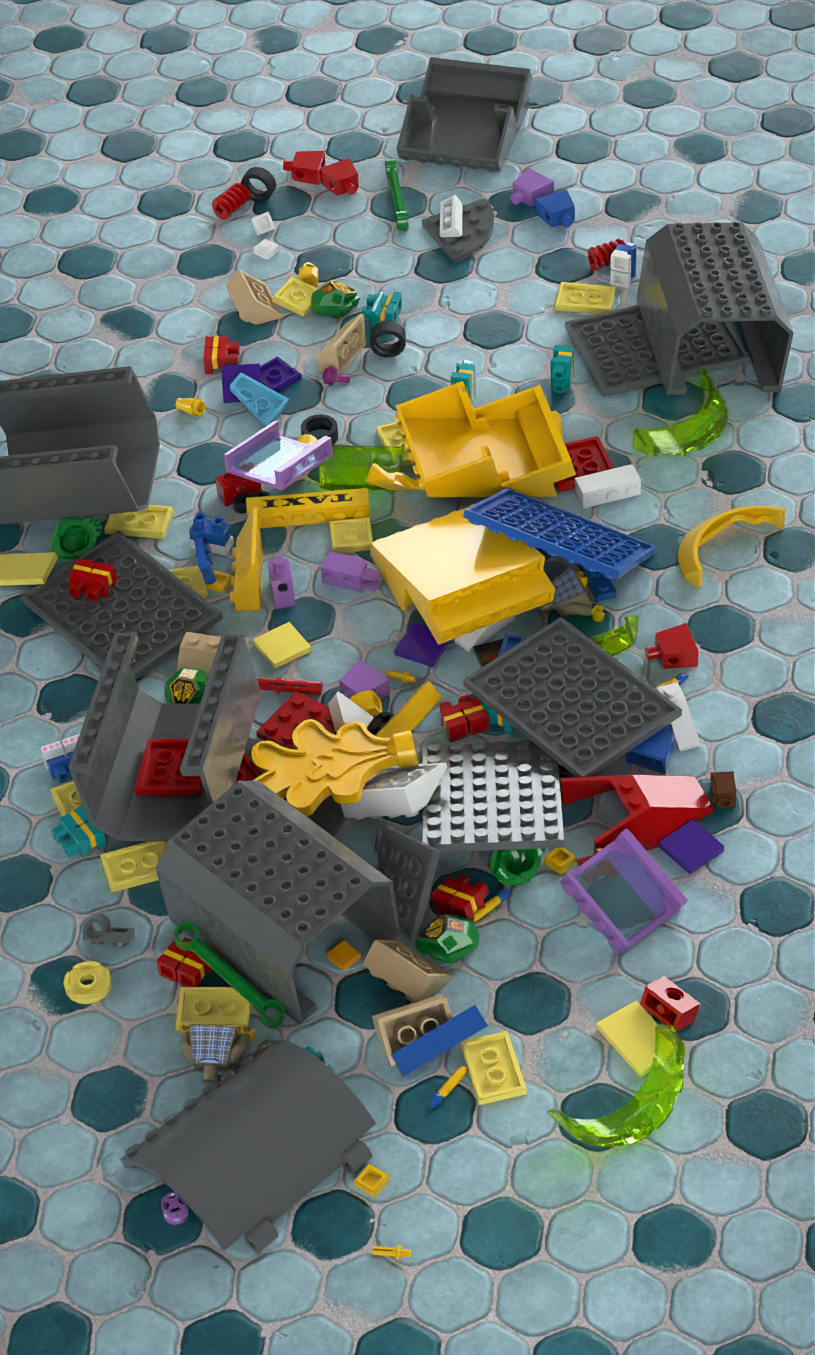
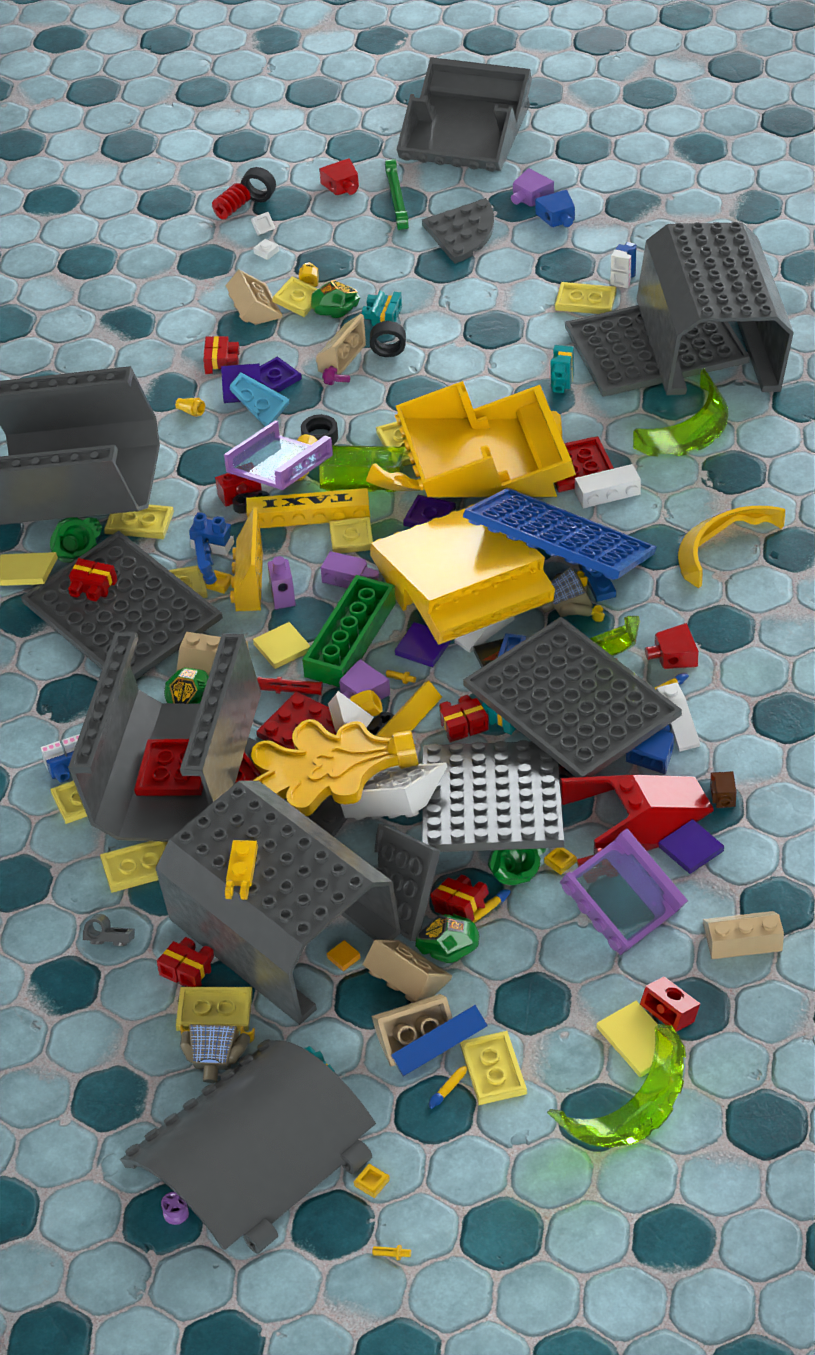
teal hips [51,805,107,858] -> none
light yellow tile [63,961,112,1004] -> none
green piece [175,922,285,1028] -> none
red torso [283,151,326,185] -> none
white slope [440,195,462,237] -> none
teal hips [451,360,476,404] -> none
red piece [588,238,625,271] -> none
none -> yellow hinge [225,840,258,900]
none -> green brick [302,575,396,687]
none -> dark purple tile [403,494,456,528]
none -> tan slope [703,911,784,959]

